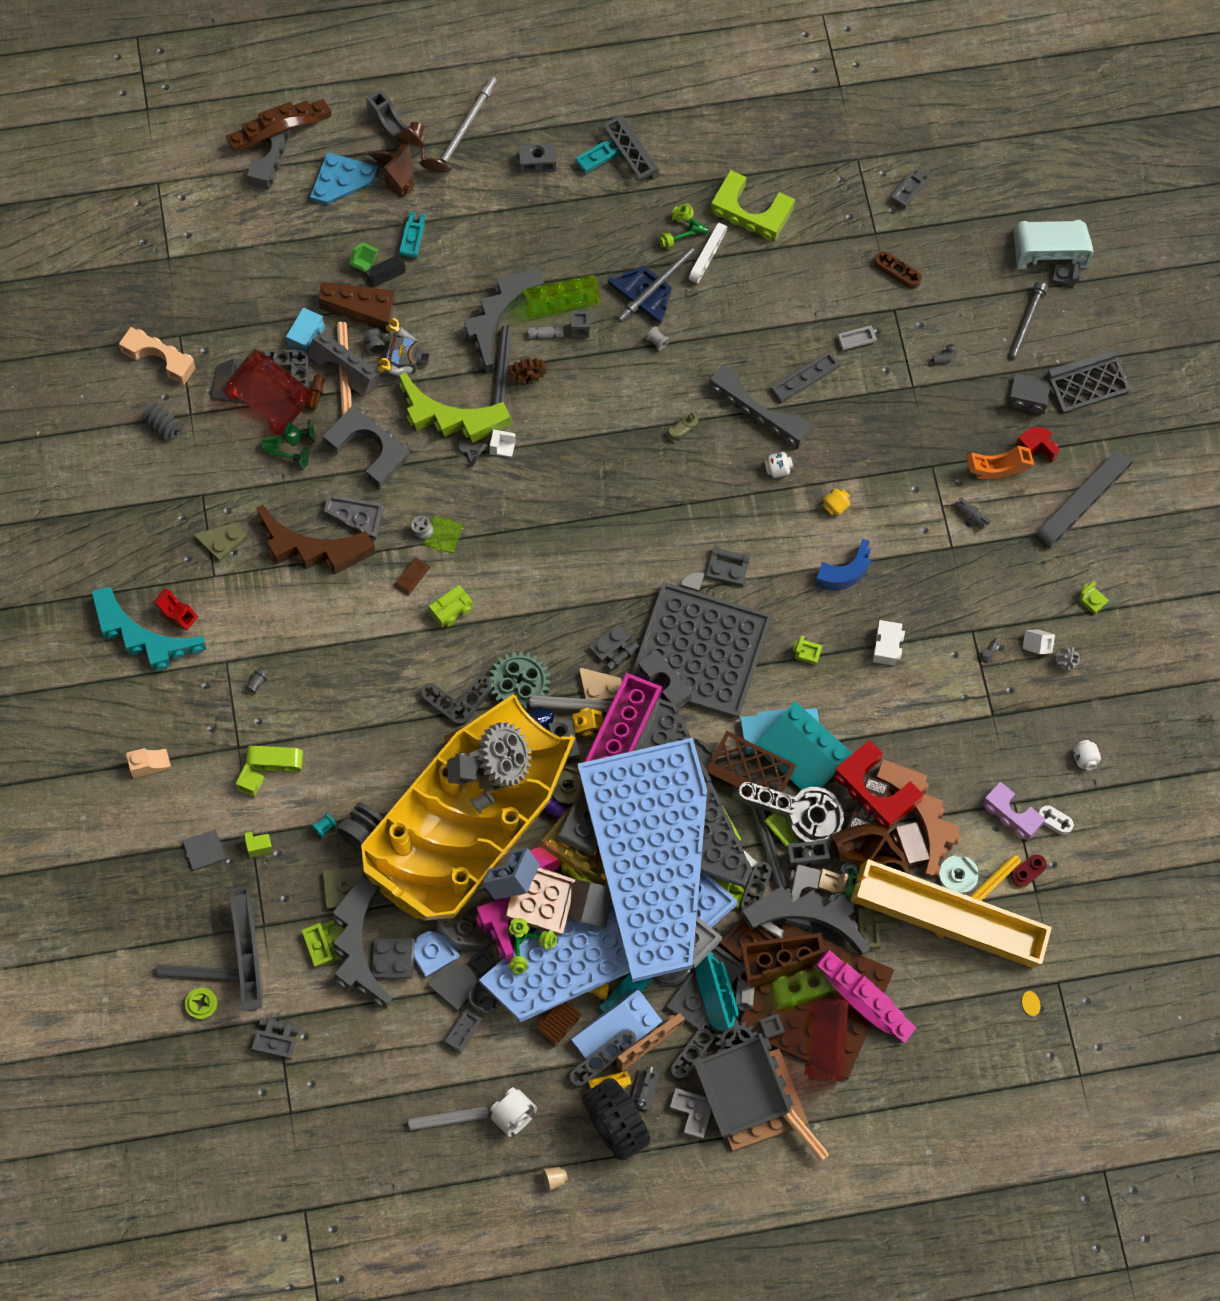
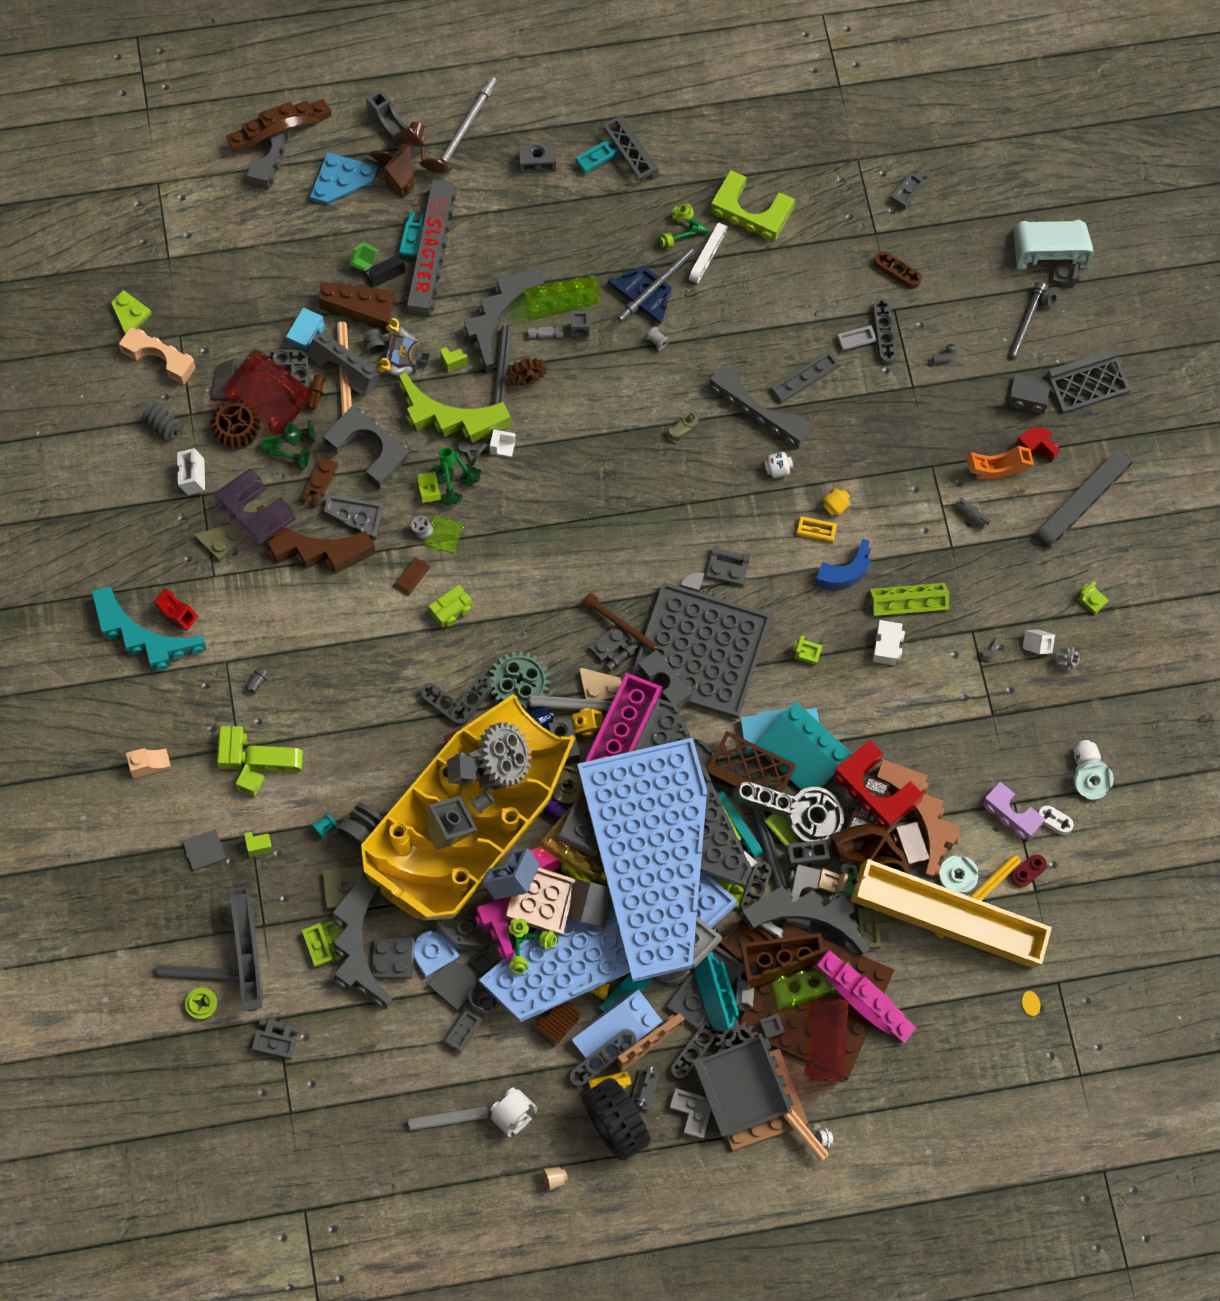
none -> lime wing [111,290,152,334]
none -> white brick [177,448,205,495]
none -> reddish brown gear [210,399,261,449]
none -> clear purple arch [214,468,296,545]
none -> lime brick [217,726,247,770]
none -> reddish brown hinge [301,456,339,507]
none -> dark grey brick [407,179,457,317]
none -> lime bracket [417,472,441,503]
none -> dark grey slope [427,796,478,850]
none -> dark green plant [432,448,482,505]
none -> lime panel [440,347,468,373]
none -> reddish brown piece [582,593,658,652]
none -> teal beam [717,791,763,858]
none -> yellow tile [796,516,837,543]
none -> white plate [816,1128,833,1149]
none -> lime fence [870,583,949,616]
none -> dark grey beam [873,298,897,365]
none -> dark grey plate [1041,289,1058,307]
none -> light aqua plate [1074,760,1114,799]

